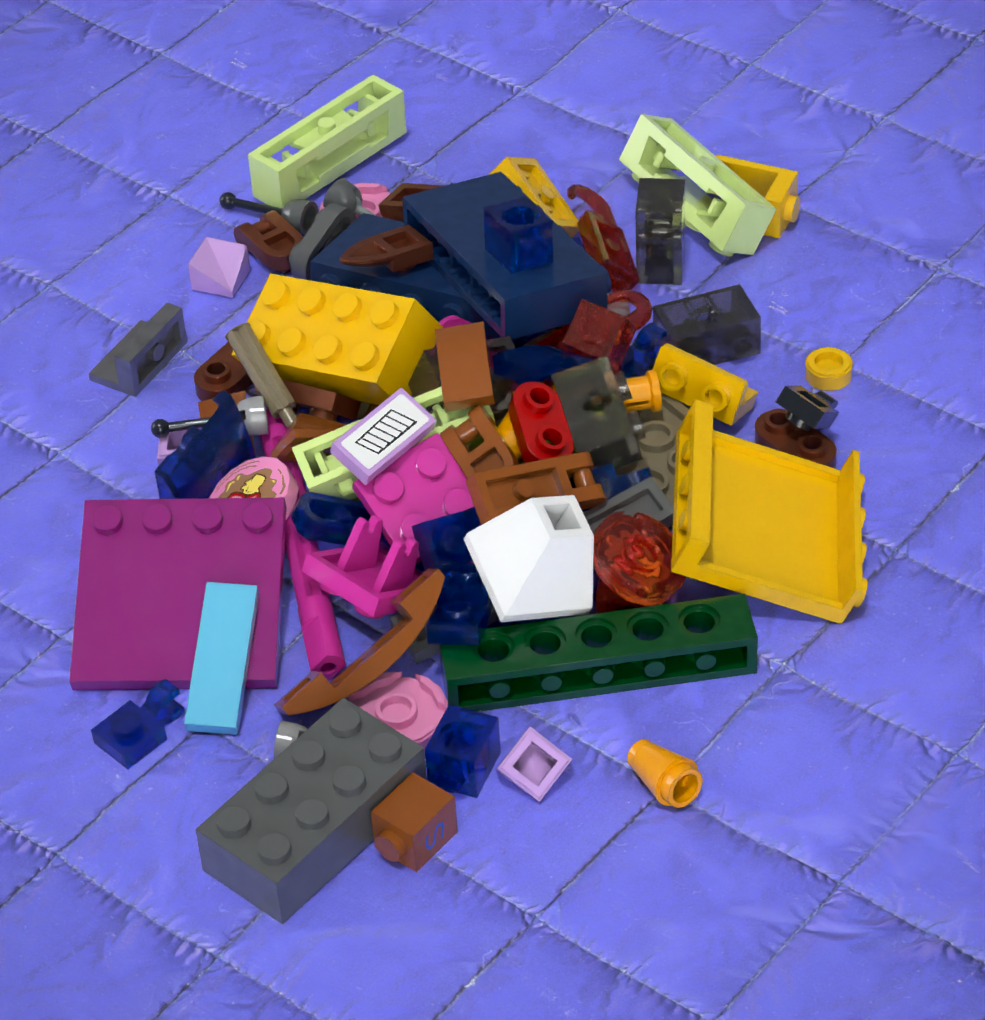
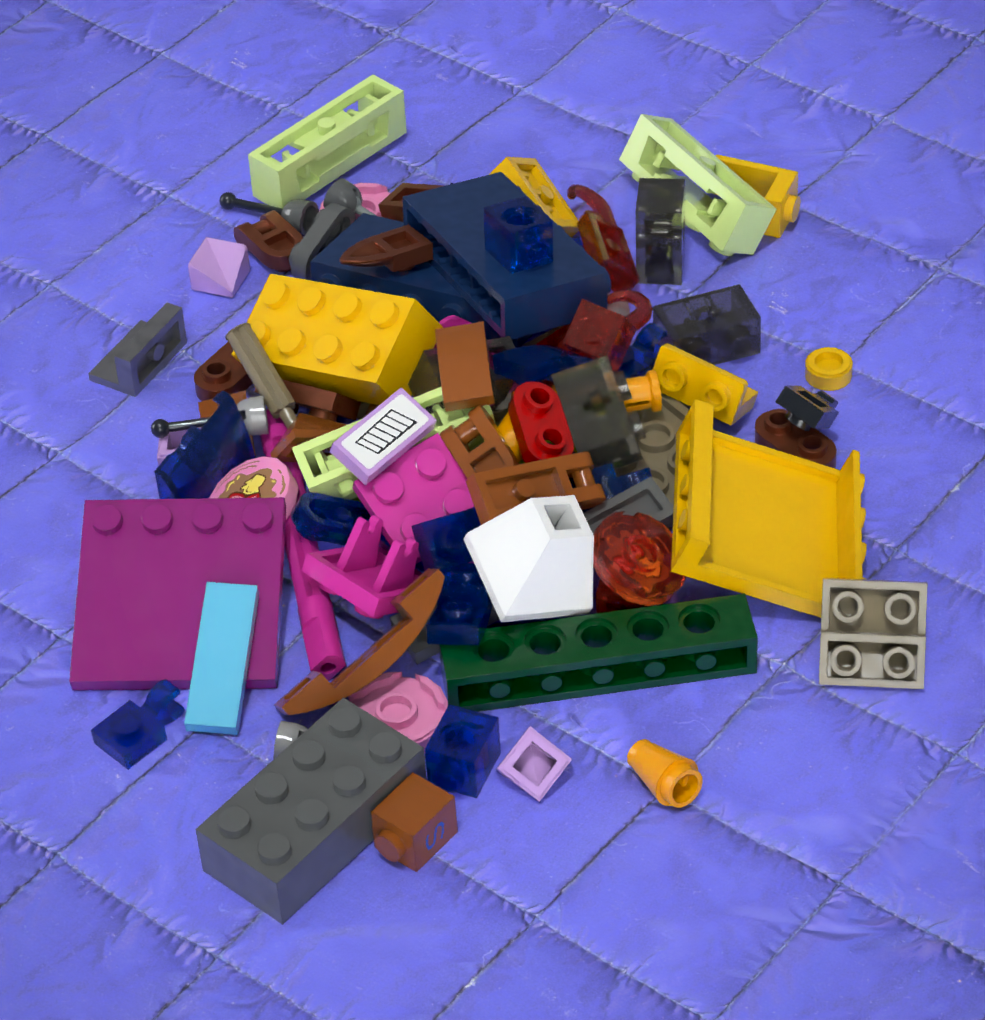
none -> dark tan slope [819,578,928,689]

